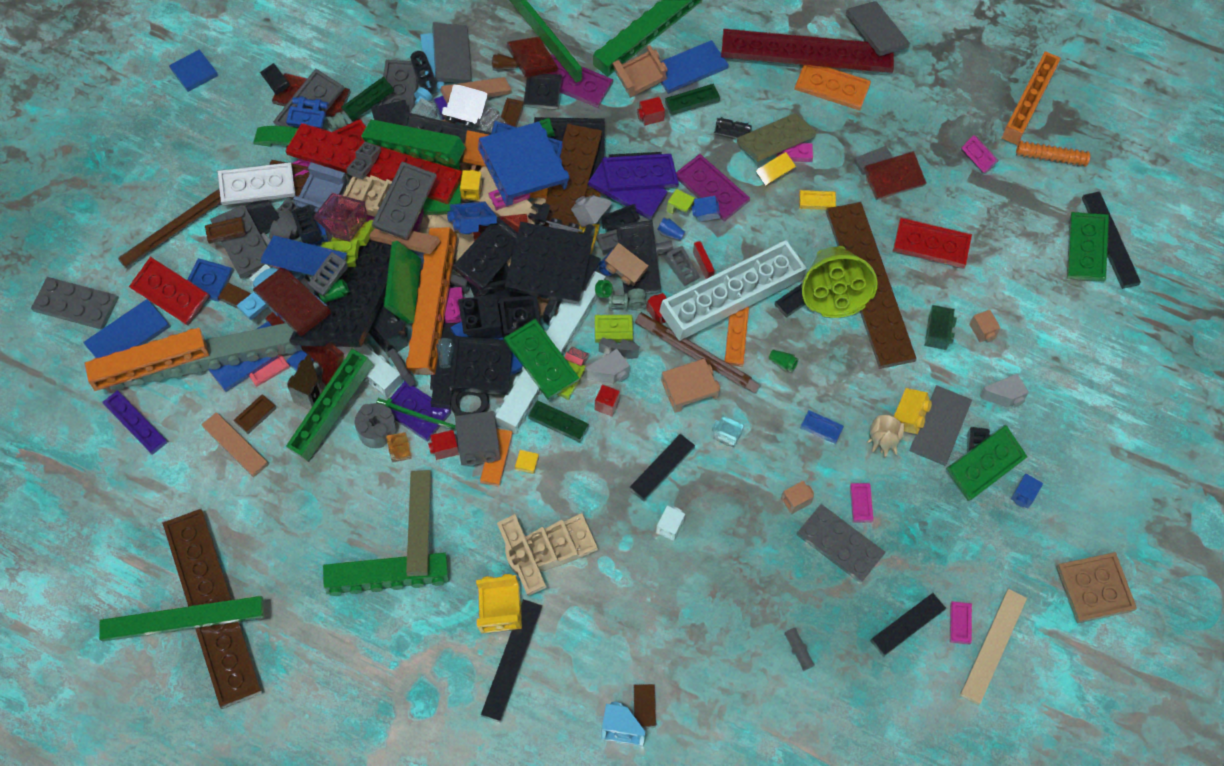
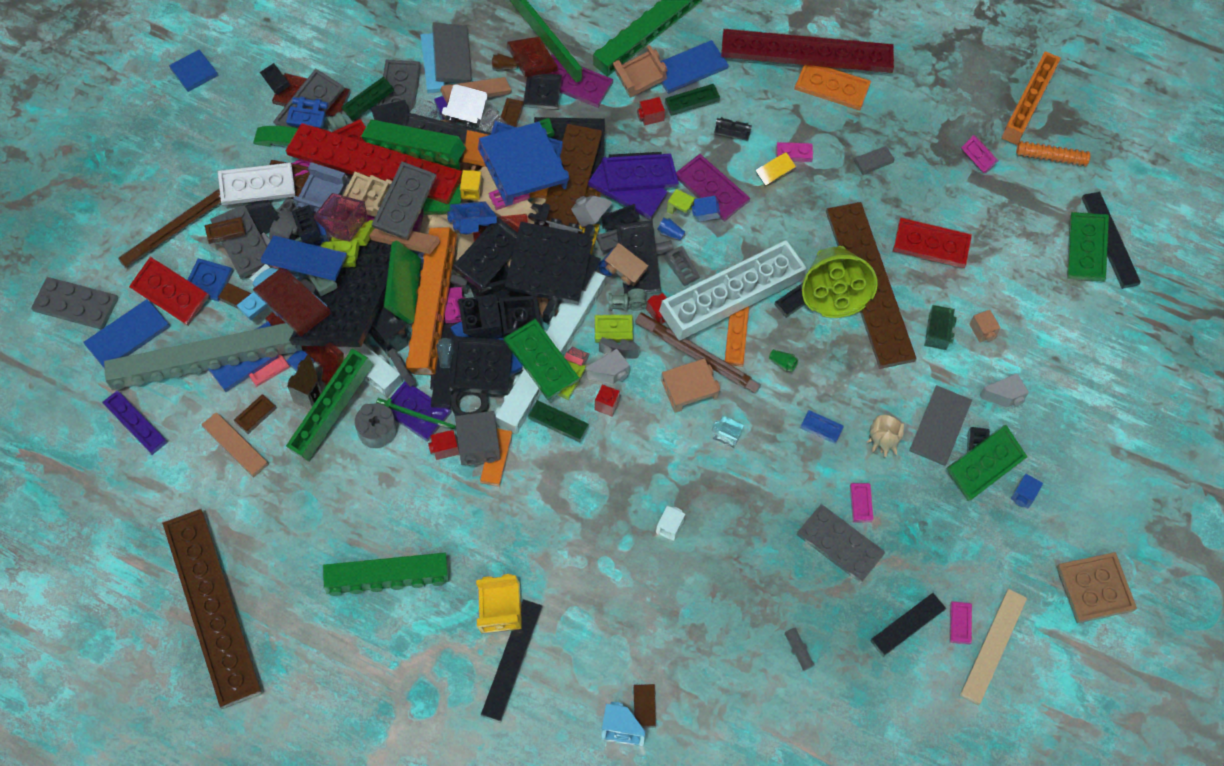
orange brick [85,328,209,391] -> none
green tile [99,596,264,642] -> none
dark grey slope [308,252,348,296] -> none
green cone [319,279,349,303] -> none
dark grey slope [346,142,381,179] -> none
clear orange panel [386,432,411,463] -> none
olive tile [406,470,431,576] -> none
black beam [410,51,437,95] -> none
medium azure tile [414,87,433,106] -> none
tan slope [497,513,599,596] -> none
yellow tile [515,450,539,474] -> none
green tile [595,280,612,298] -> none
black tile [629,433,695,502] -> none
red tile [693,241,715,279] -> none
olive plate [737,113,816,162] -> none
nougat brick [781,481,814,515] -> none
yellow tile [799,190,836,210] -> none
dark grey tile [846,1,910,56] -> none
clear red tile [864,151,927,200] -> none
yellow brick [894,388,932,435] -> none

